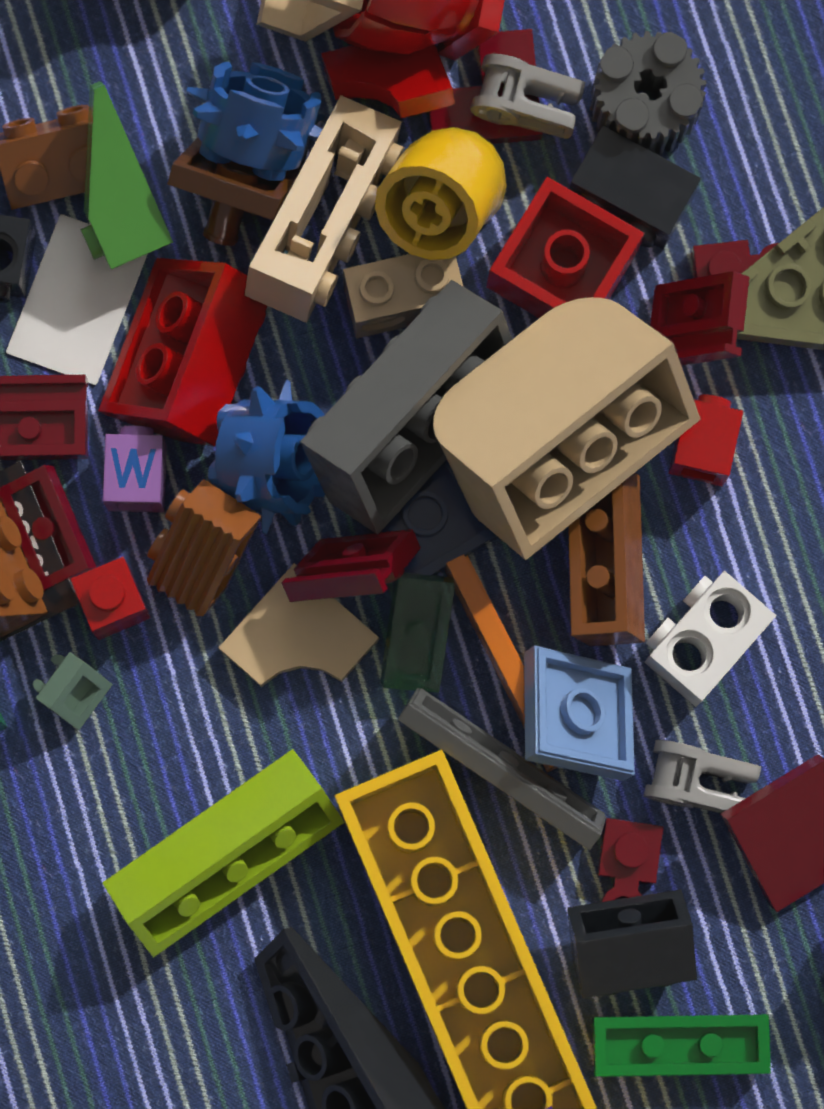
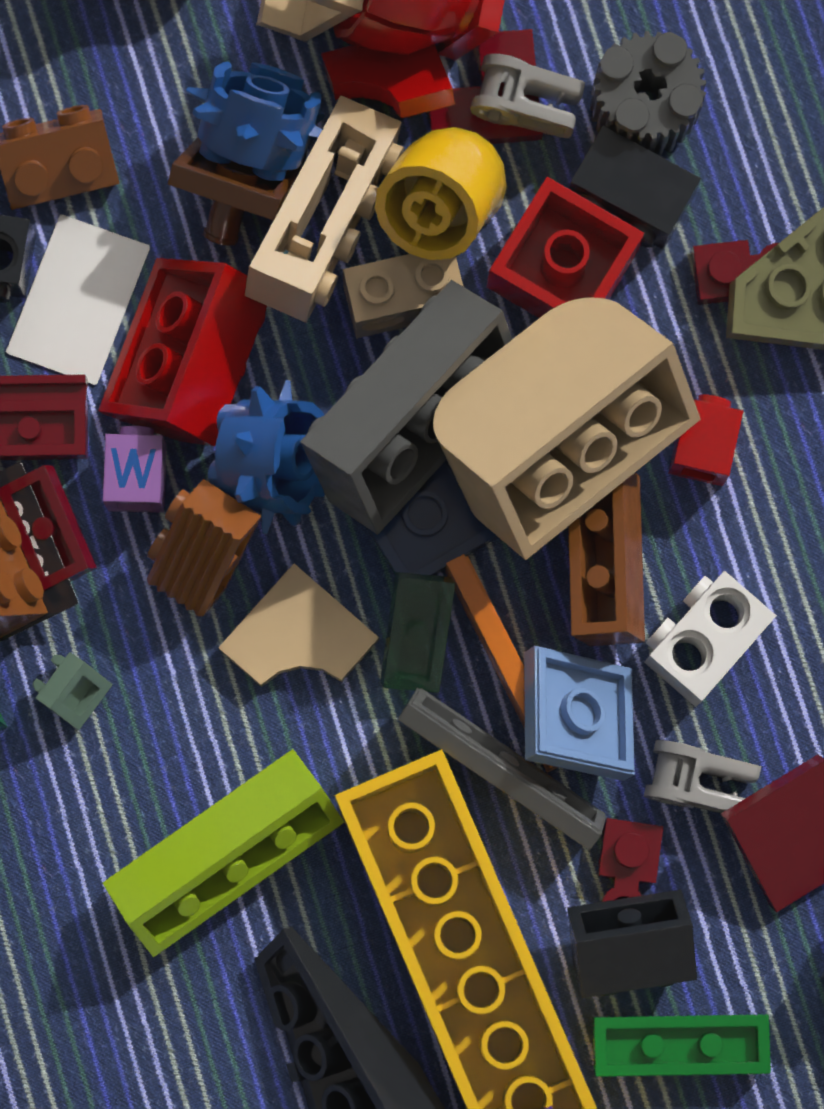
red brick [70,556,151,640] -> none
bright green slope [80,81,173,269] -> none
dark red plate [281,529,421,602] -> none
dark red plate [650,271,750,366] -> none

